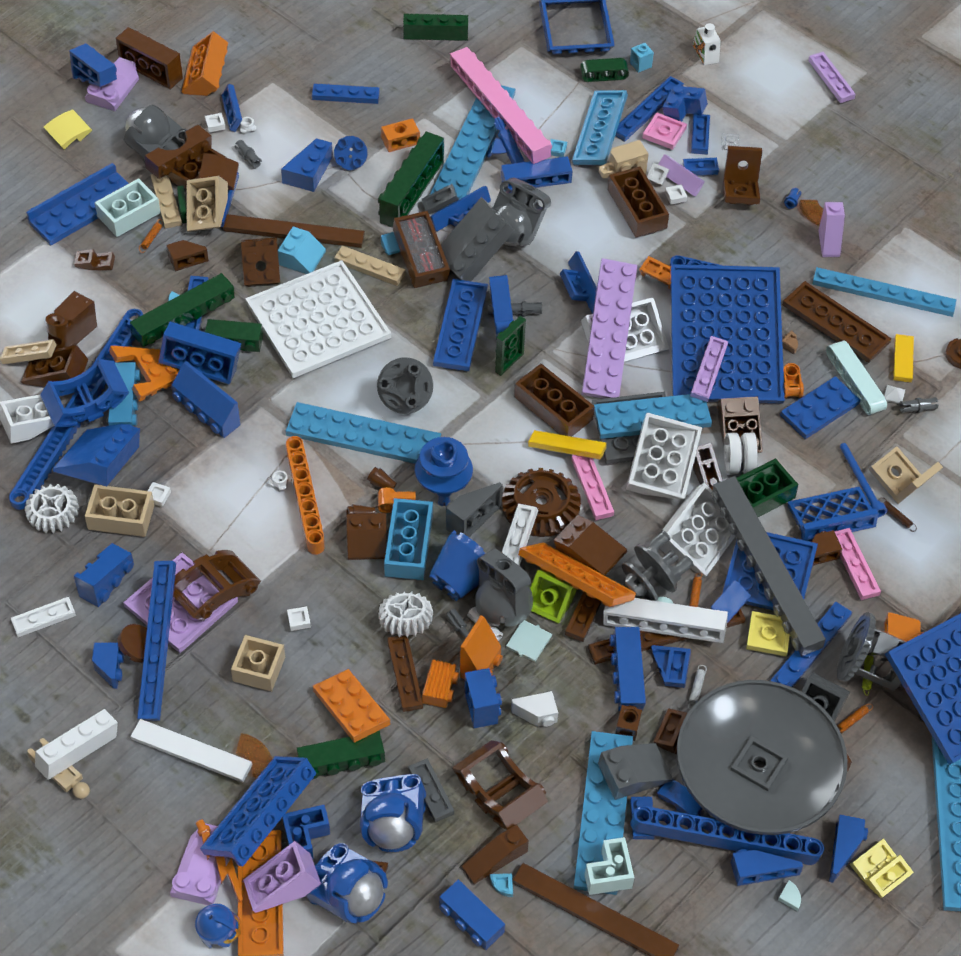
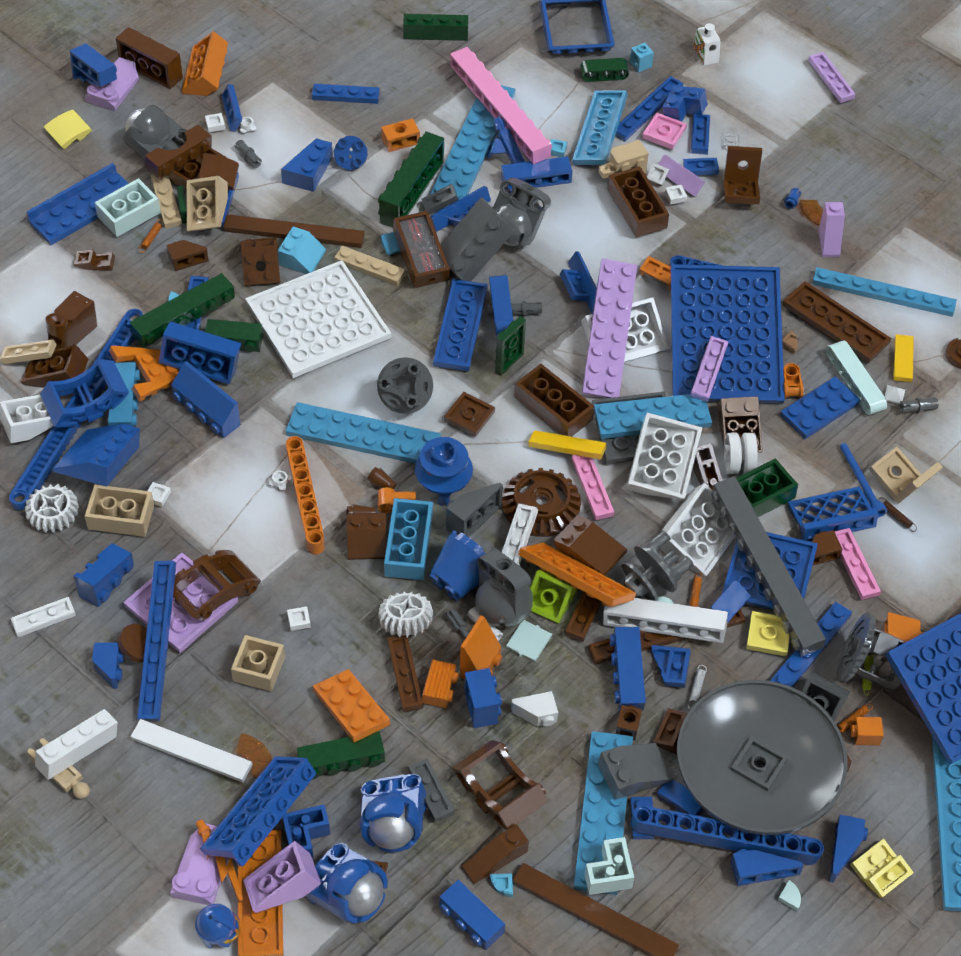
none -> reddish brown plate [444,391,495,437]
none -> orange brick [850,717,884,746]

